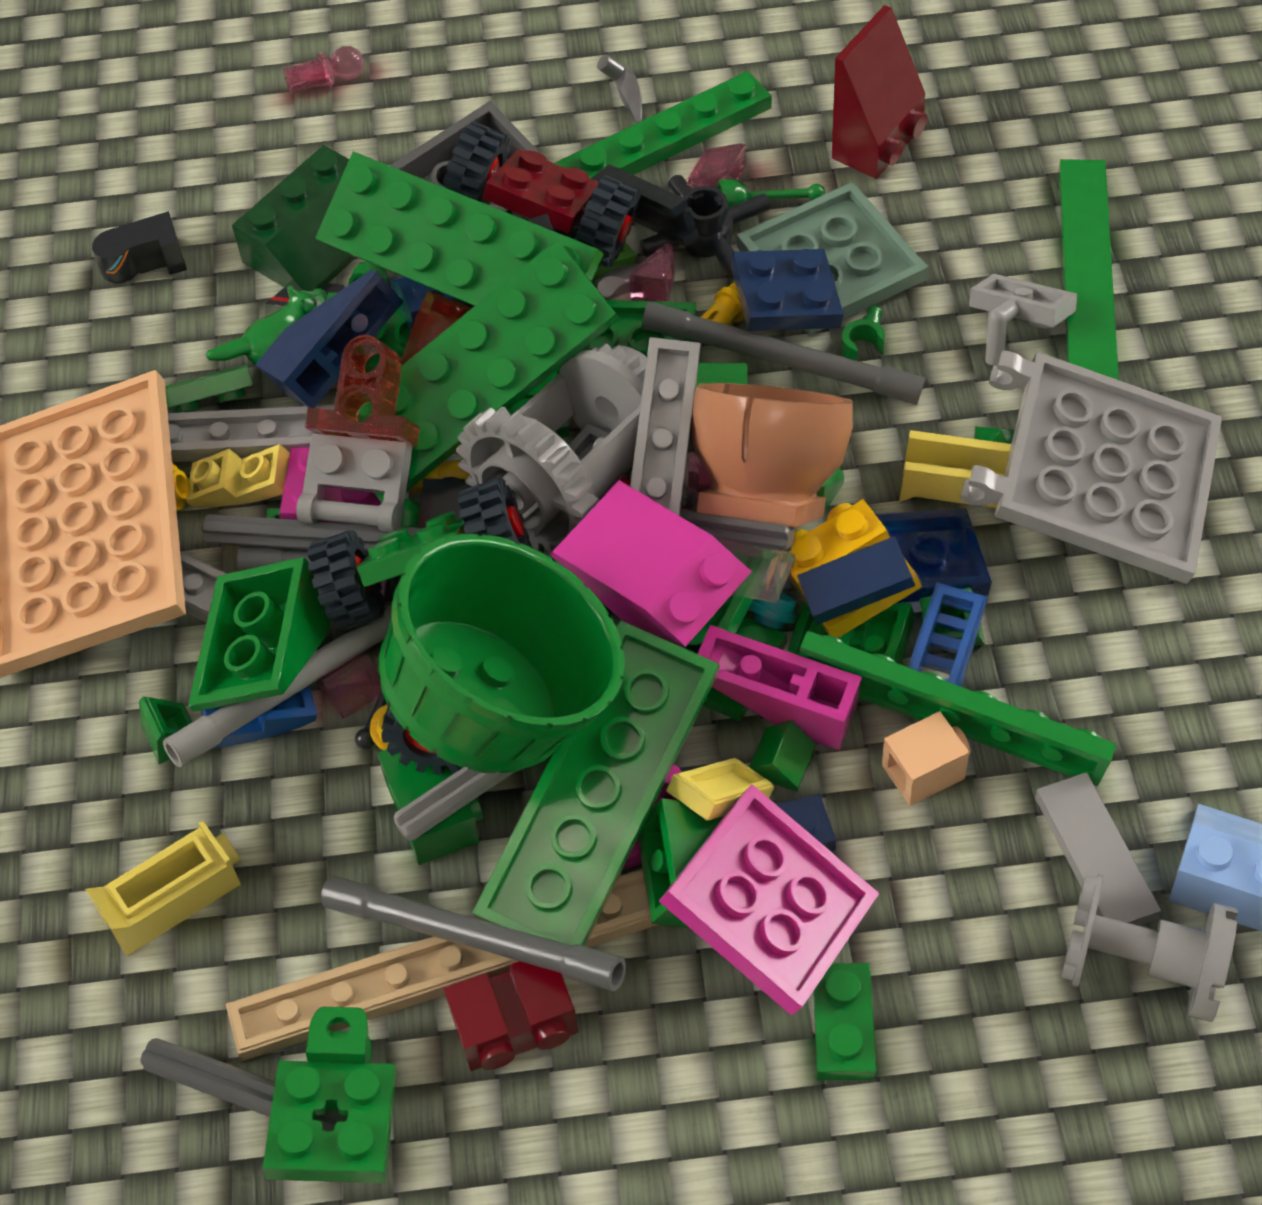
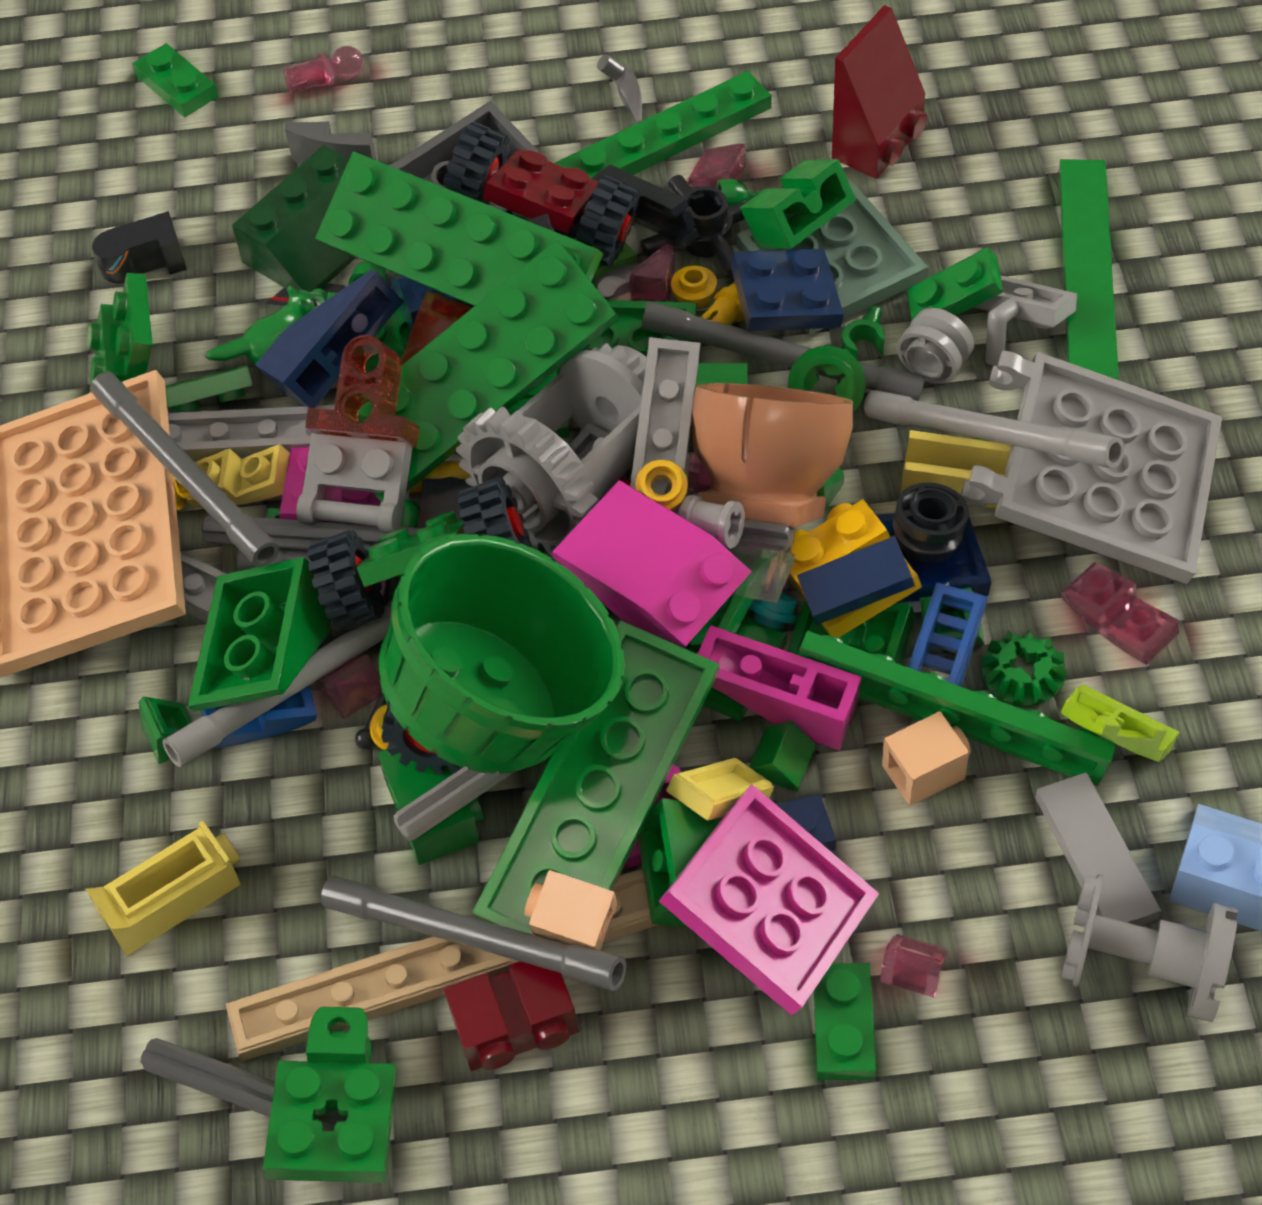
none -> green plate [87,273,153,384]
none -> dark grey piece [90,372,279,568]
none -> green plate [132,43,219,118]
none -> dark grey slope [285,121,377,164]
none -> light nougat brick [524,870,617,951]
none -> yellow plate [635,460,688,511]
none -> yellow plate [671,265,717,309]
none -> light grey bush [679,495,745,548]
none -> green brick [740,159,856,249]
none -> green gear [788,344,866,412]
none -> light grey piece [864,390,1124,469]
none -> clear pink slope [880,934,948,998]
none -> black wheel [891,482,969,563]
none -> light grey wheel [896,308,974,384]
none -> green plate [907,247,1003,321]
none -> green gear [981,629,1067,706]
none -> lime slope [1060,684,1180,762]
none -> clear pink slope [1061,562,1179,665]

